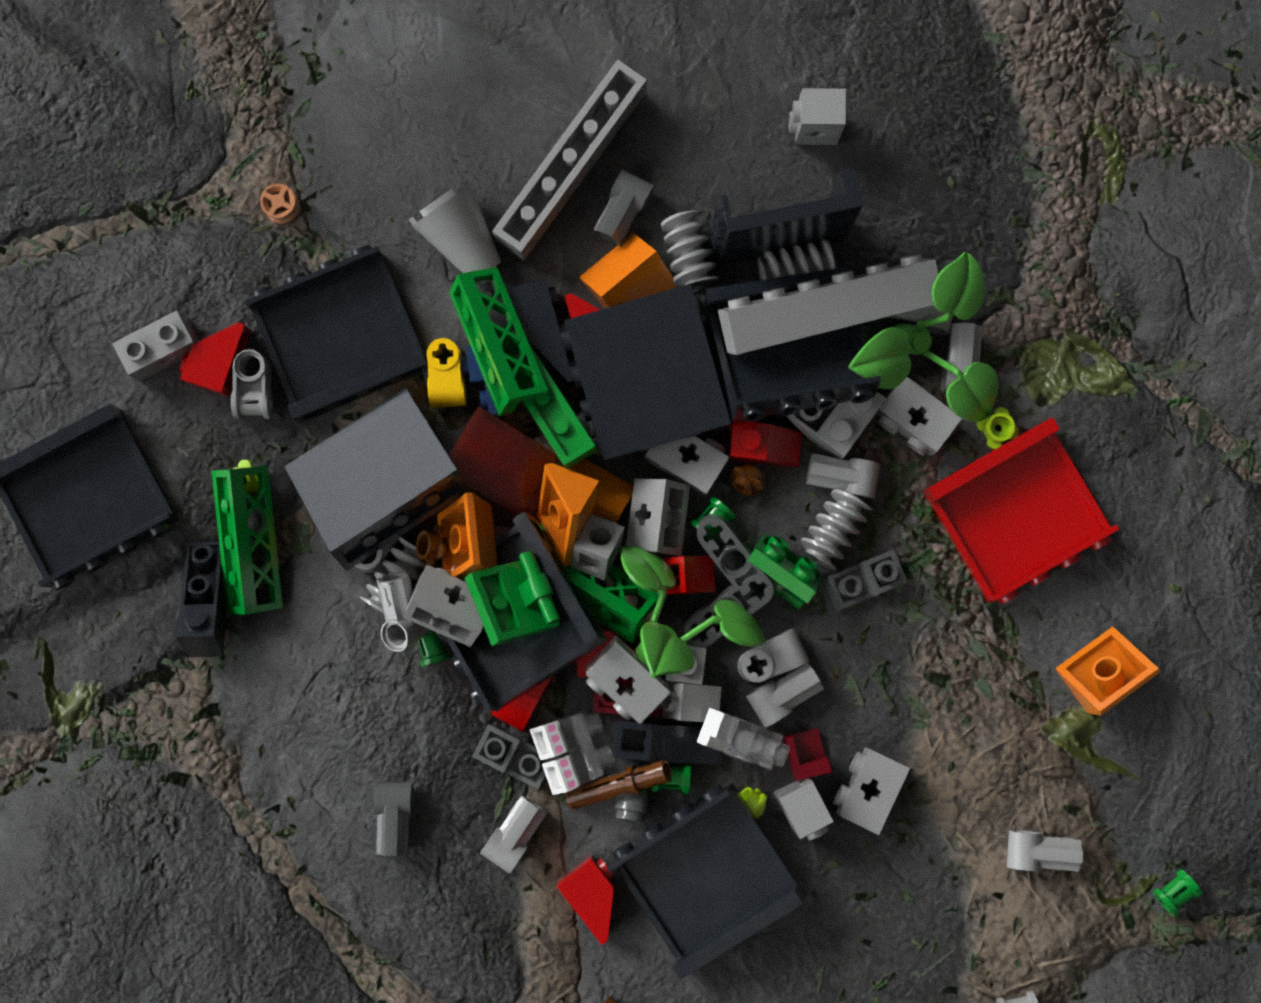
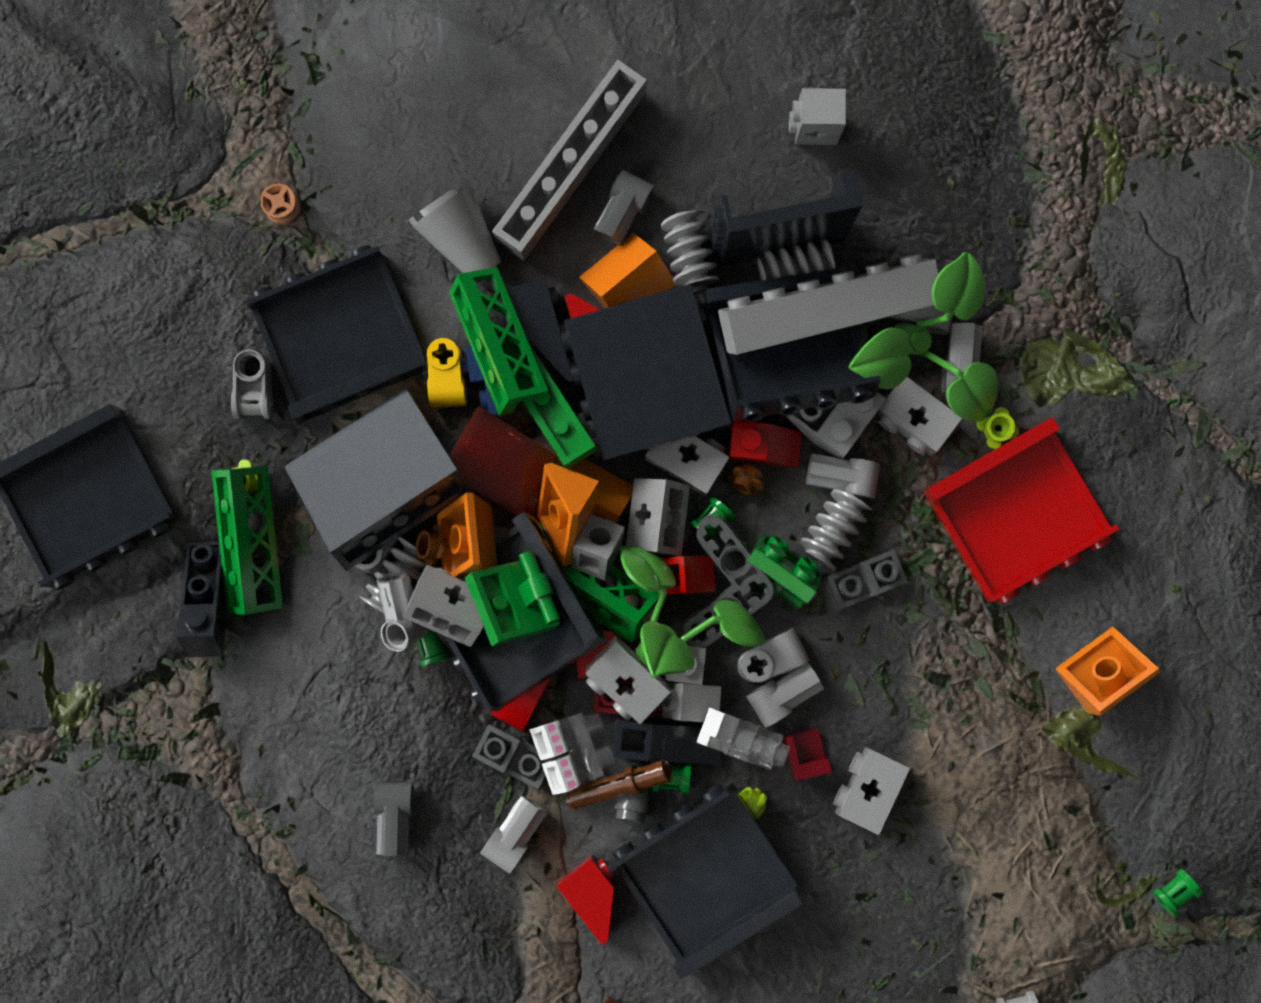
light grey brick [112,310,199,381] -> none
red slope [179,322,252,397] -> none
light grey brick [773,778,834,841] -> none
light grey piece [1007,830,1083,872] -> none

